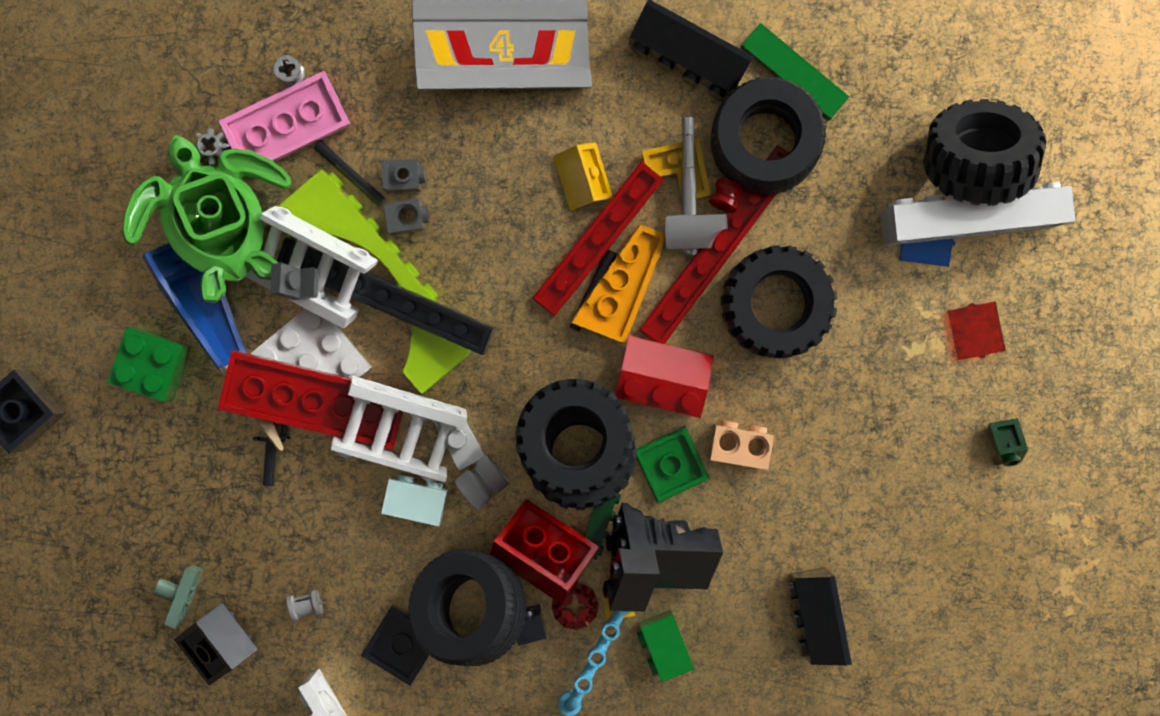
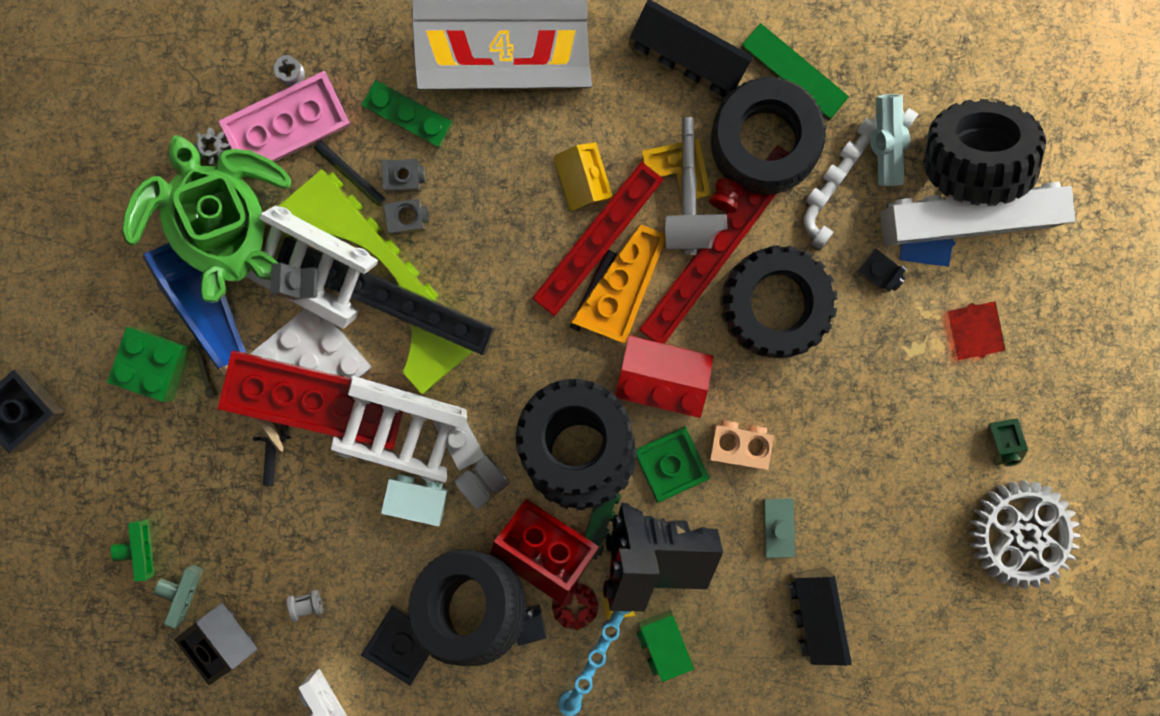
none -> green tile [111,519,155,582]
none -> dark tan hinge [190,339,216,398]
none -> green plate [362,80,453,148]
none -> sand green tile [763,498,795,558]
none -> white bar [803,108,919,251]
none -> black bracket [856,248,907,293]
none -> light aqua piece [870,94,911,186]
none -> white gear [968,480,1081,589]

